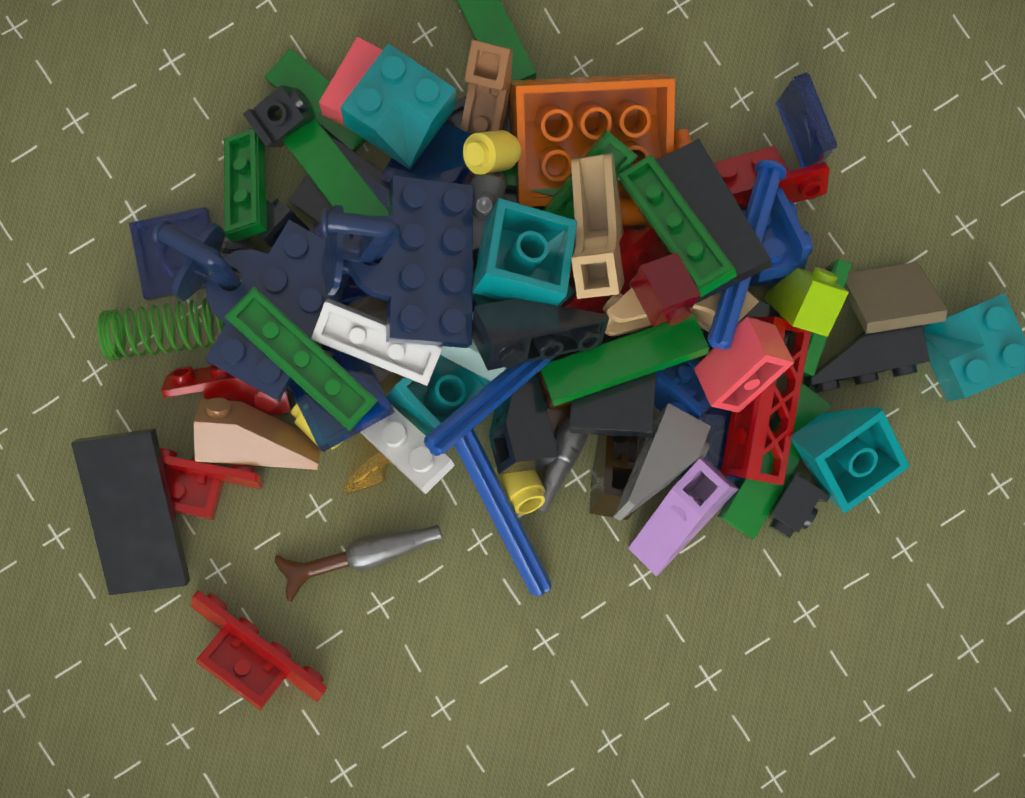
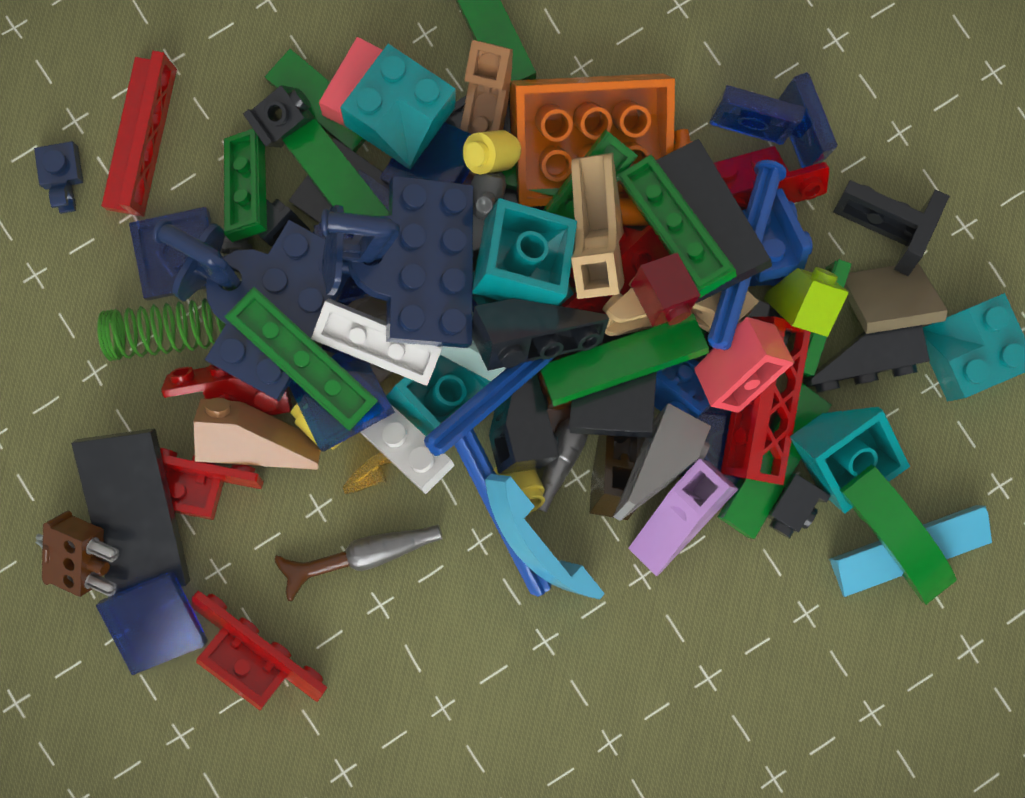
none -> dark blue plate [34,141,83,214]
none -> reddish brown piece [36,510,119,597]
none -> clear blue tile [96,571,208,675]
none -> red fence [101,50,177,217]
none -> medium azure slope [485,474,605,600]
none -> clear blue tile [709,85,805,145]
none -> medium azure slope [829,505,992,597]
none -> black bracket [833,180,950,276]
none -> green slope [840,464,957,605]

